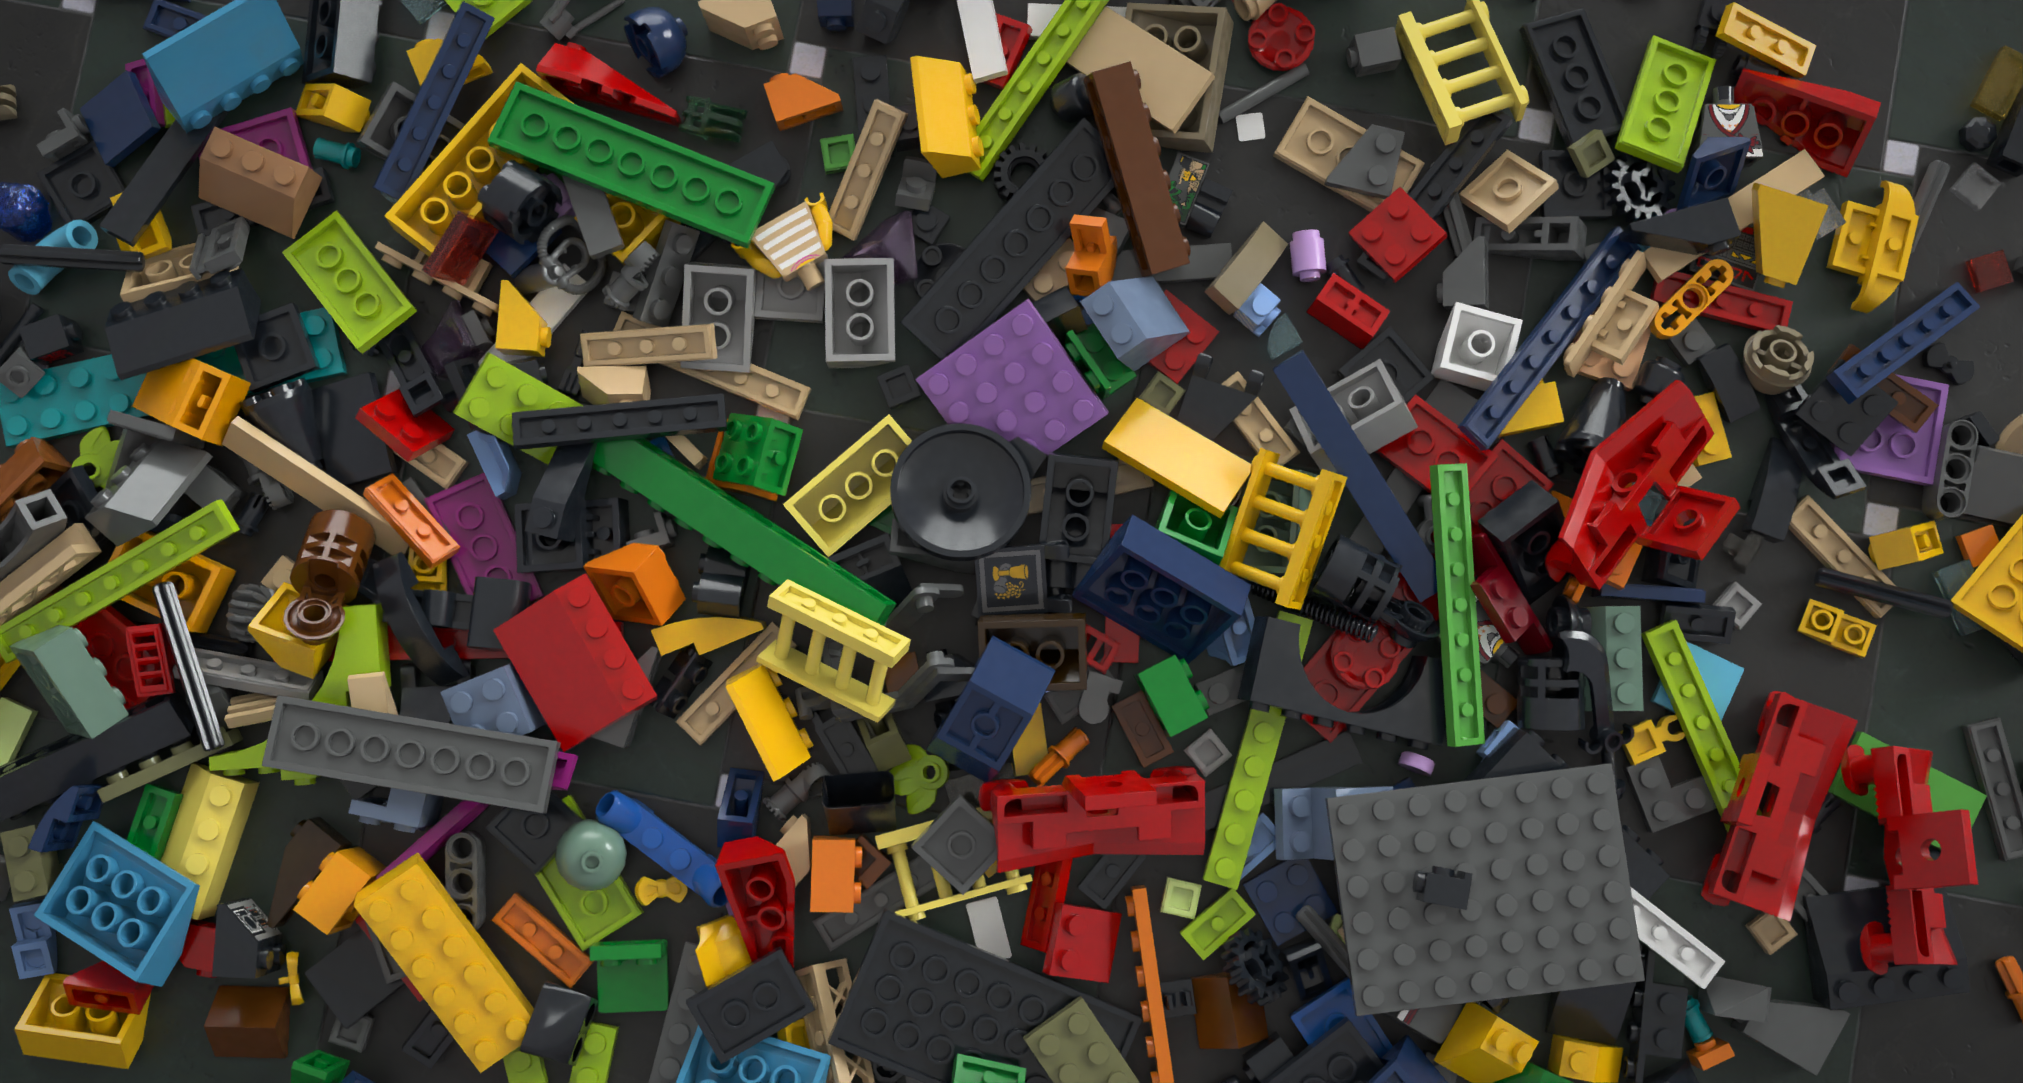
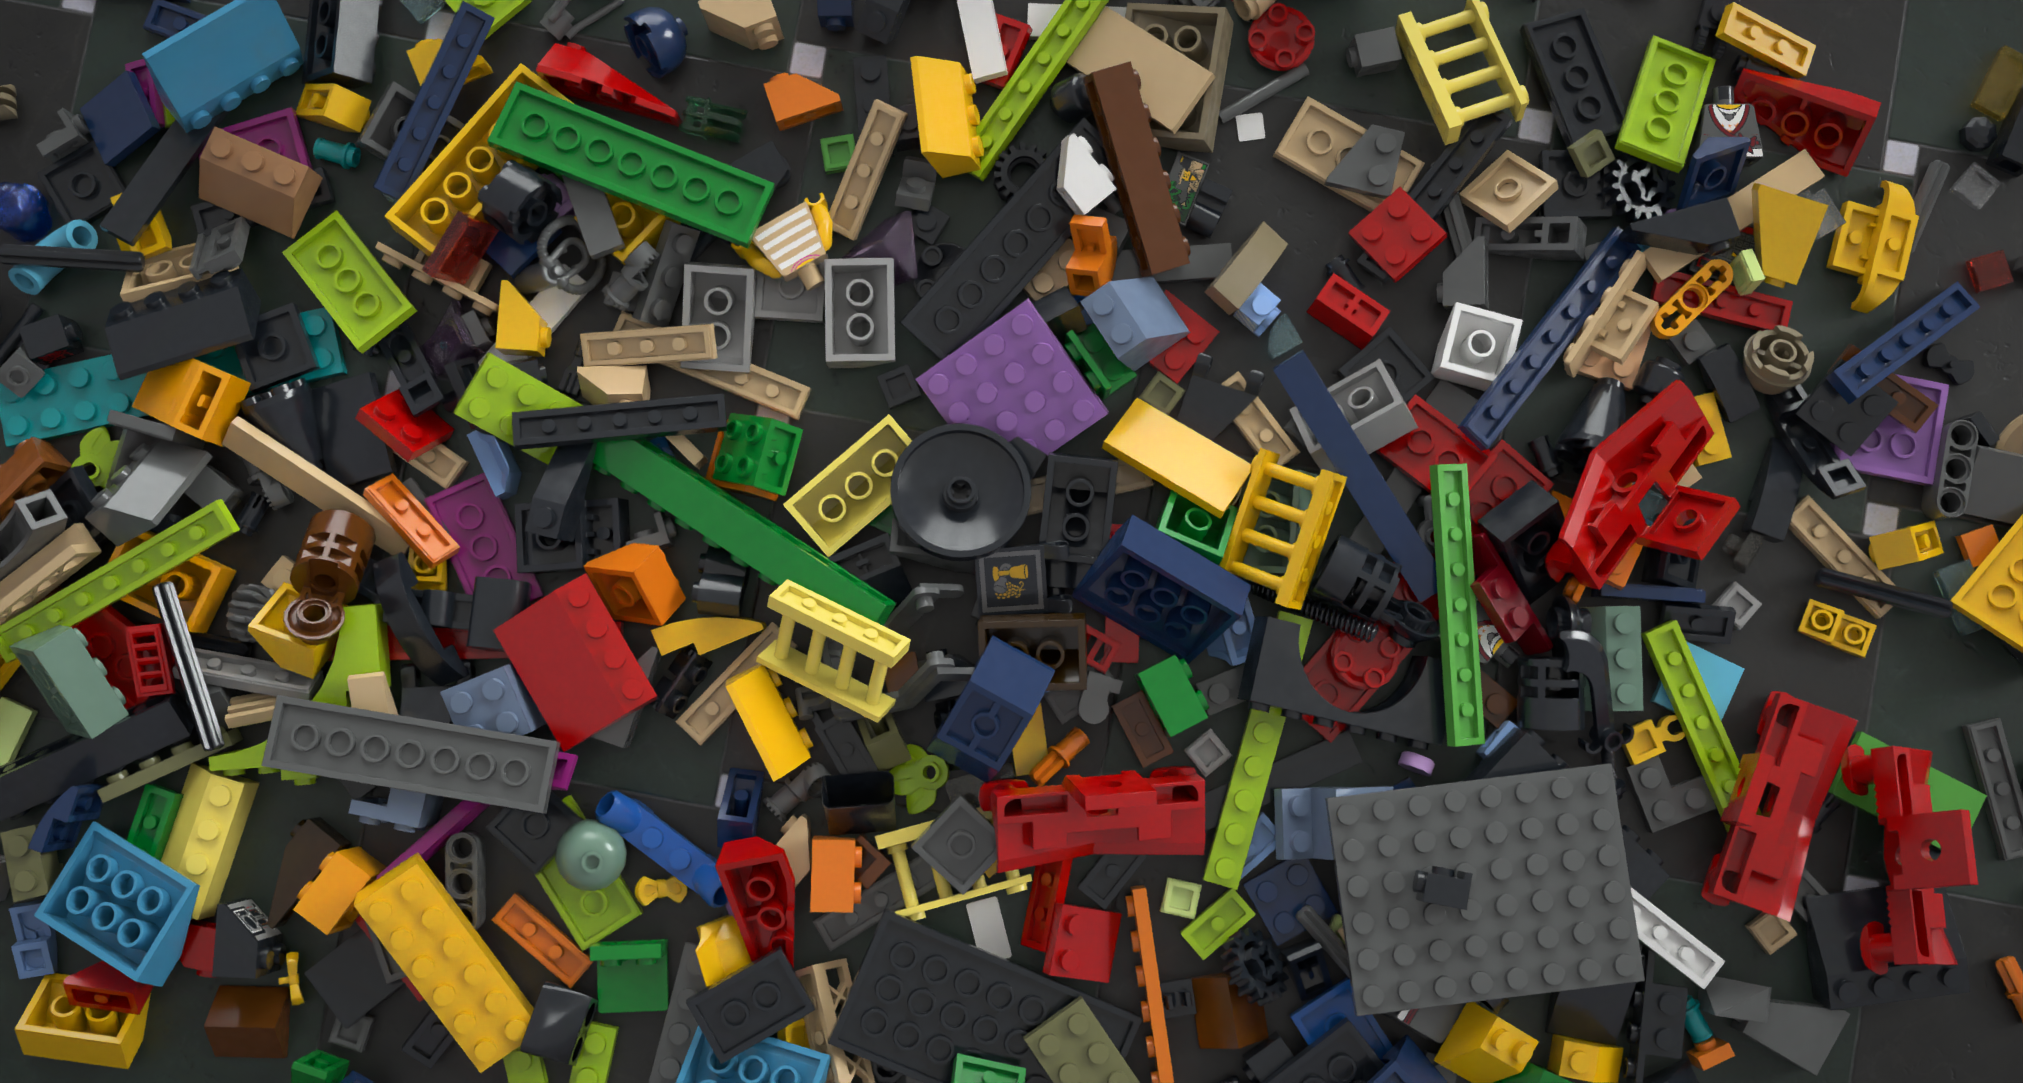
lavender brick [1290,229,1327,282] -> none
yellow slope [1497,378,1564,438] -> none
none -> white slope [1056,133,1117,215]
none -> yellowish green tile [1730,249,1765,296]

